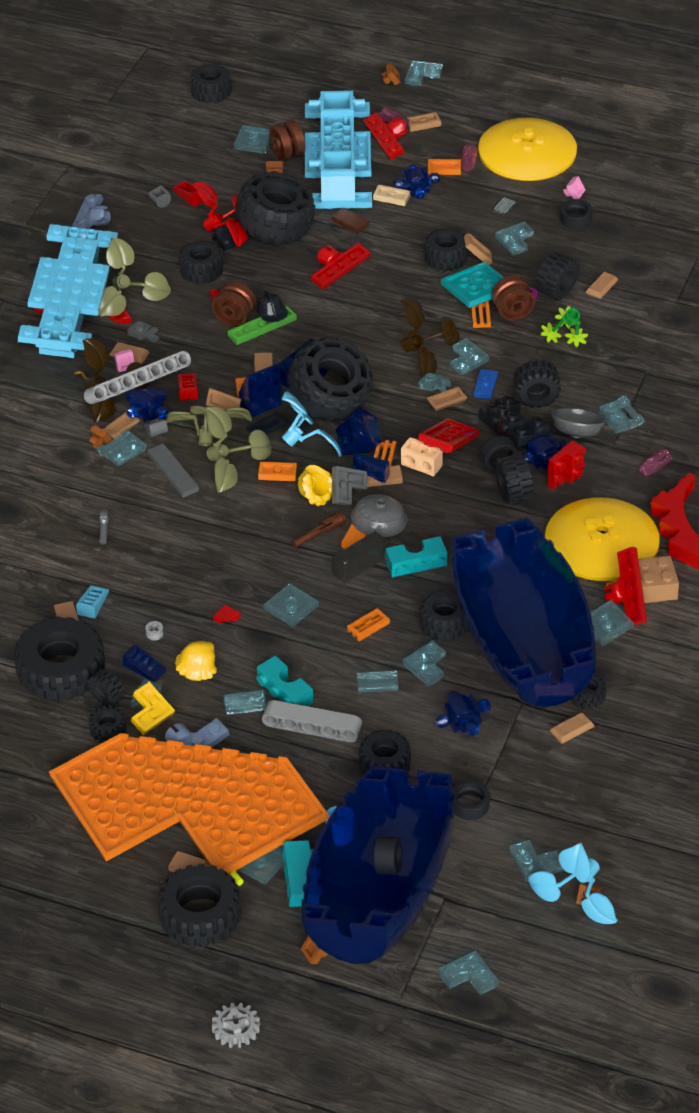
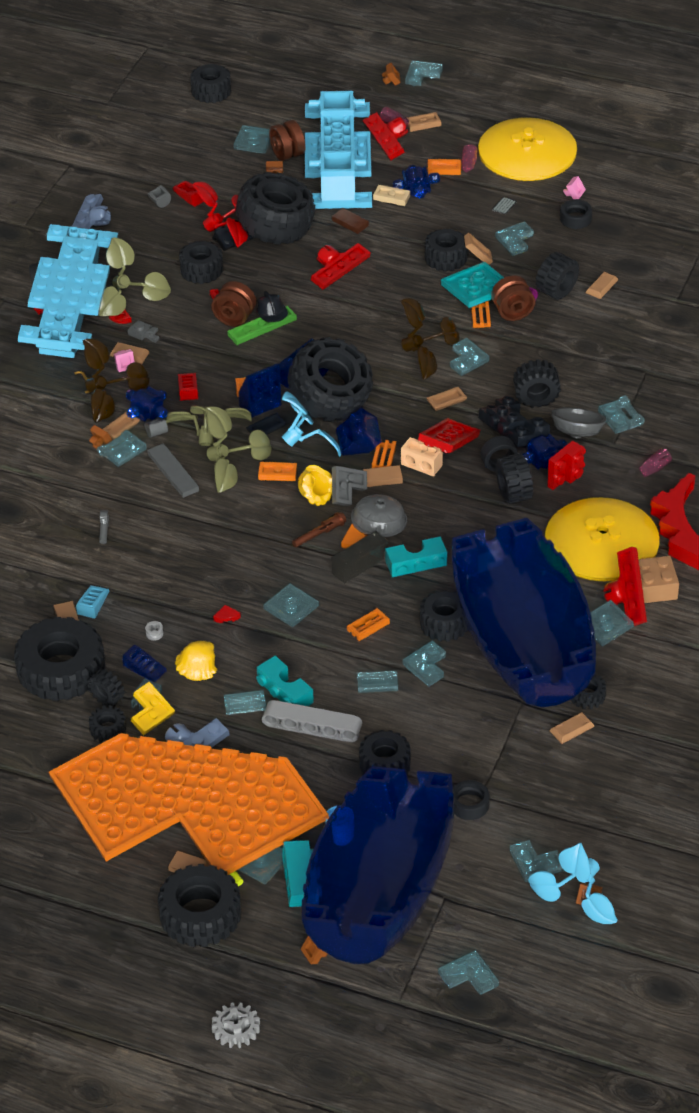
light grey beam [84,351,191,404] -> none
medium nougat tile [206,388,241,411] -> none
medium nougat tile [254,353,273,381] -> none
clear blue slope [353,453,390,483] -> none
black tyre [374,836,402,875] -> none
clear light blue plate [418,373,451,392] -> none
clear blue piece [435,691,491,737] -> none
blue plate [474,369,498,400] -> none
lime plant [541,306,588,347] -> none

